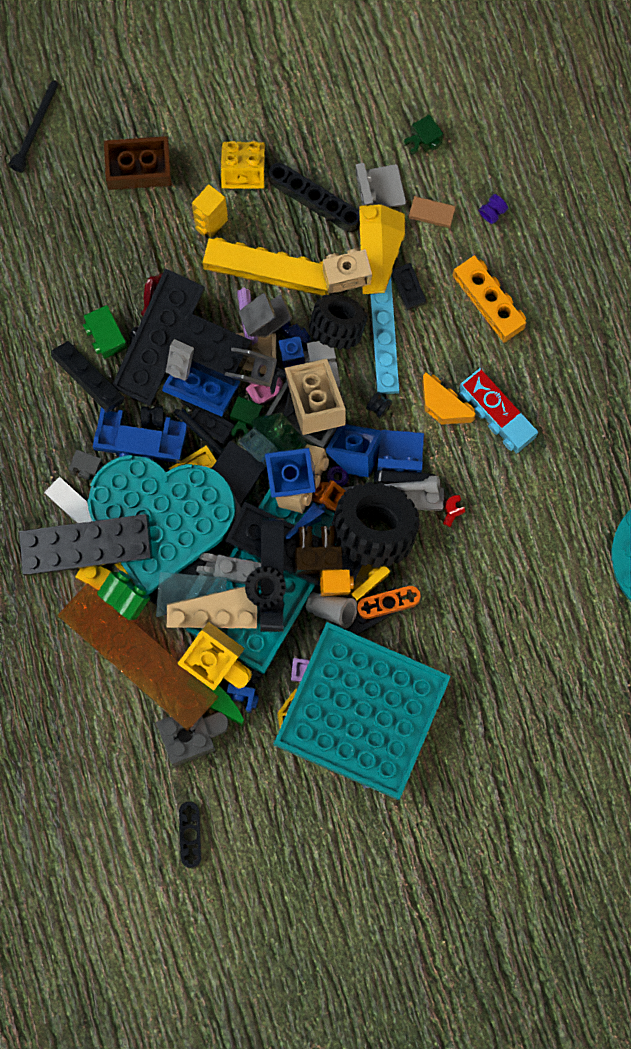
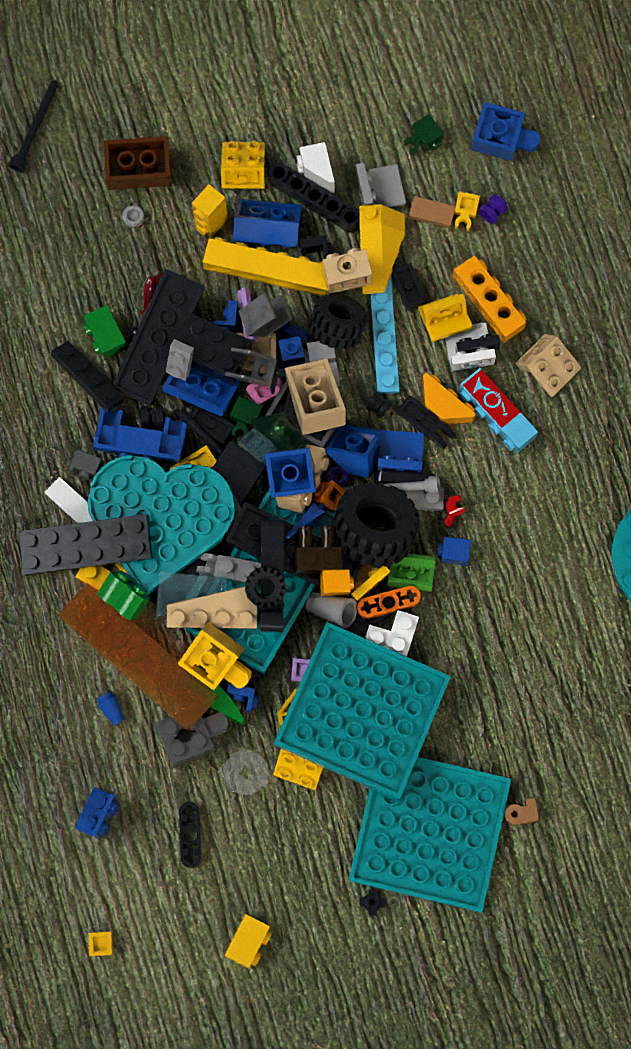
none -> blue bracket [75,787,120,840]
none -> yellow plate [88,932,113,957]
none -> blue cone [96,691,125,726]
none -> light grey tile [123,205,144,228]
none -> blue bracket [214,300,239,332]
none -> clear plate [223,750,268,796]
none -> yellow brick [224,914,272,969]
none -> blue slope [233,199,302,248]
none -> yellow bracket [274,749,324,790]
none -> white slope [296,142,335,195]
none -> black bracket [300,235,333,259]
none -> teal plate [348,757,511,913]
none -> black plate [359,888,386,916]
none -> white brick [365,610,419,657]
none -> bright green bracket [387,554,436,592]
none -> black hinge [396,395,456,449]
none -> yellow bracket [418,294,472,341]
none -> blue brick [437,537,471,566]
none -> white bracket [445,323,496,372]
none -> yellow plate [454,192,480,232]
none -> black plate [455,334,501,353]
none -> blue brick [471,102,540,161]
none -> medium nougat leg [504,798,539,826]
none -> tan bracket [515,334,581,397]

